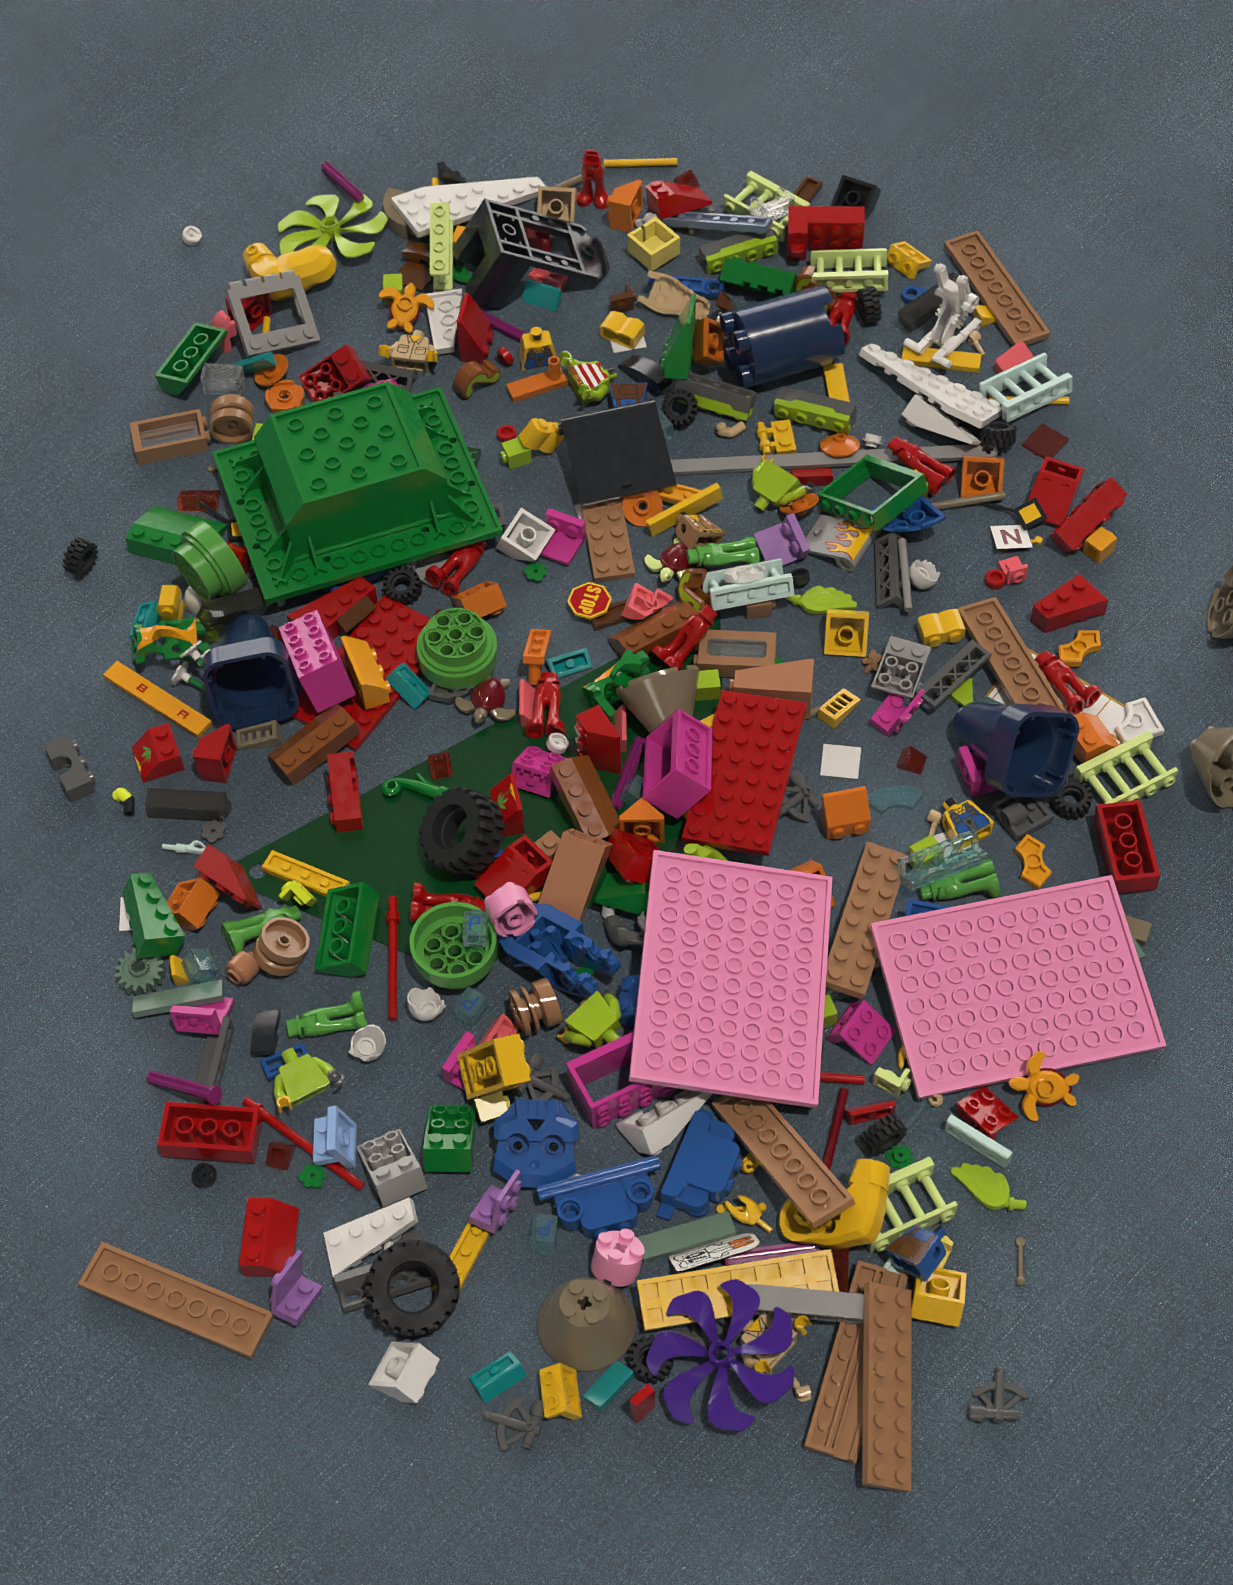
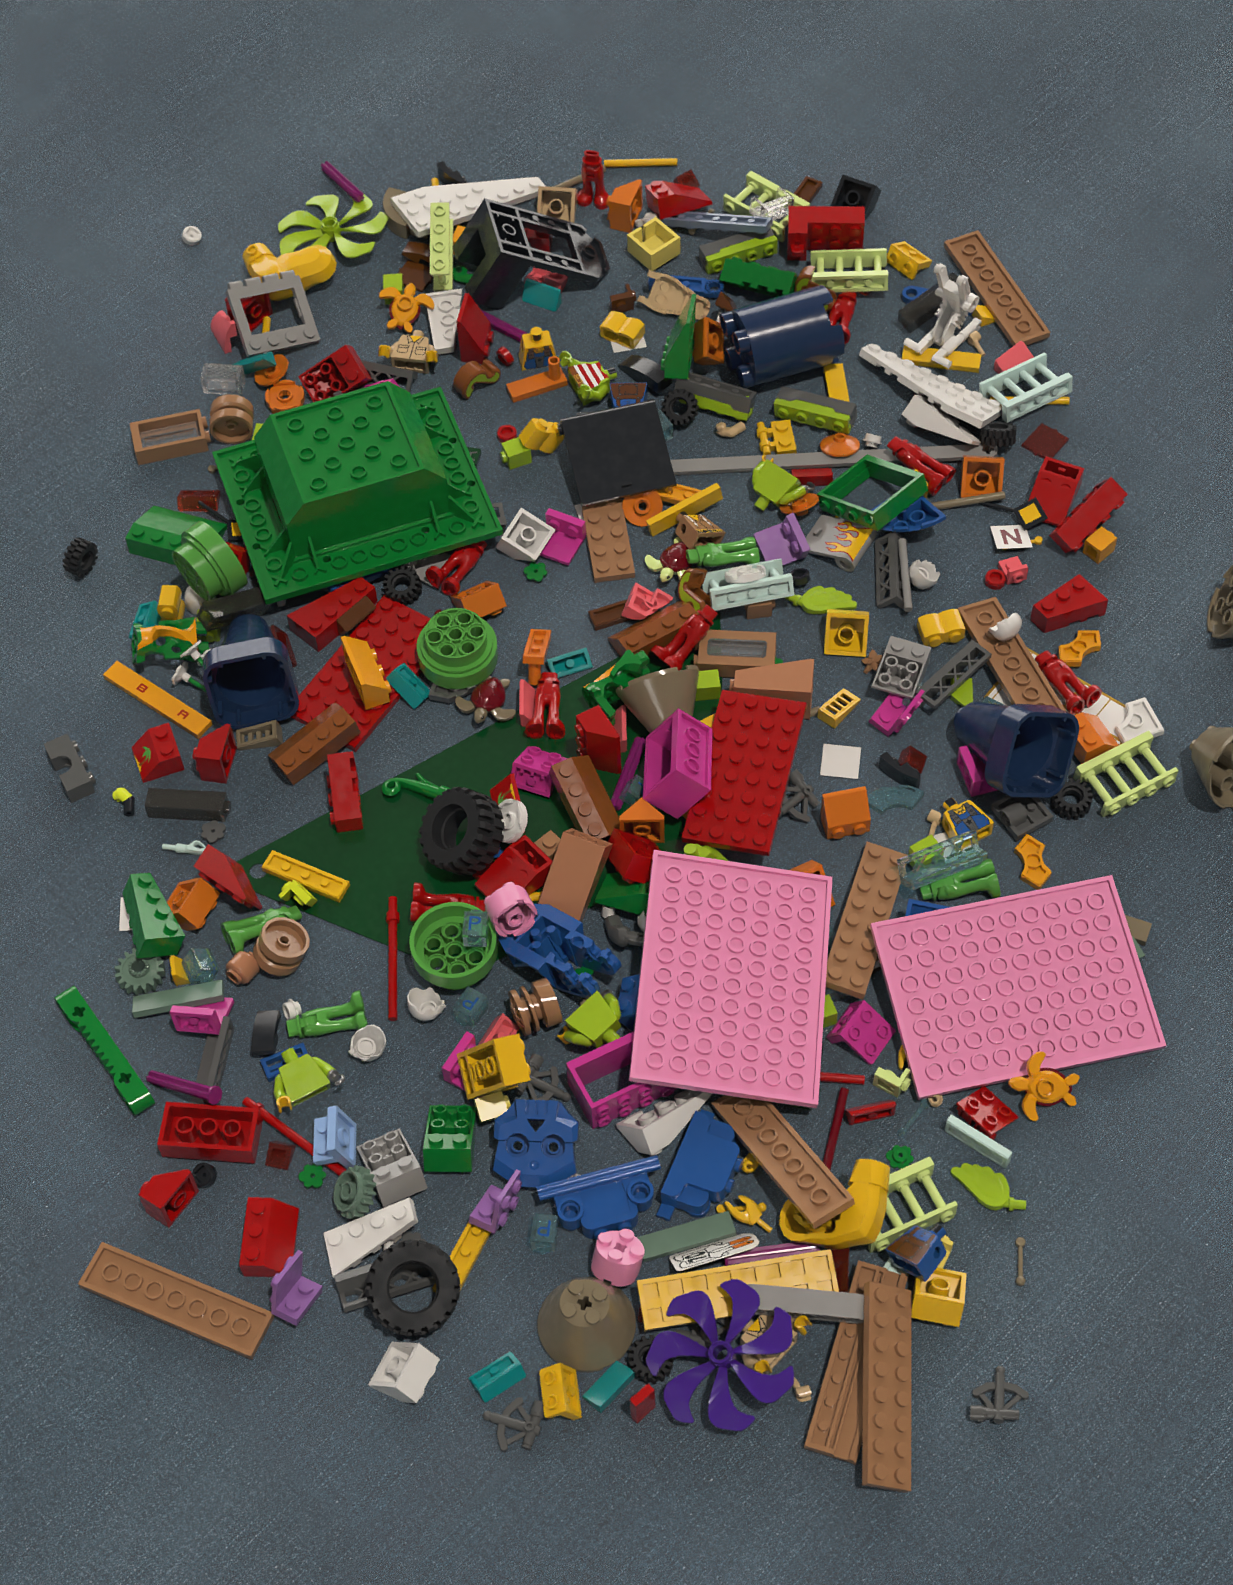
green slope [155,322,227,396] -> none
dark pink hose [279,610,356,713] -> none
green slope [314,882,379,977] -> none
clear red slope [428,751,453,780] -> none
white tile [546,733,569,754] -> none
piece [567,582,612,620] -> none
black tyre [857,286,882,324] -> none
black tyre [861,1113,908,1156] -> none
red brick [1093,800,1160,894] -> none
none -> green gear [54,985,155,1116]
none -> red slope [138,1169,199,1228]
none -> white plate [282,999,302,1020]
none -> sand green gear [333,1165,377,1220]
none -> white tile [498,799,528,844]
none -> black slope [879,752,921,791]
none -> white hair [988,613,1022,641]

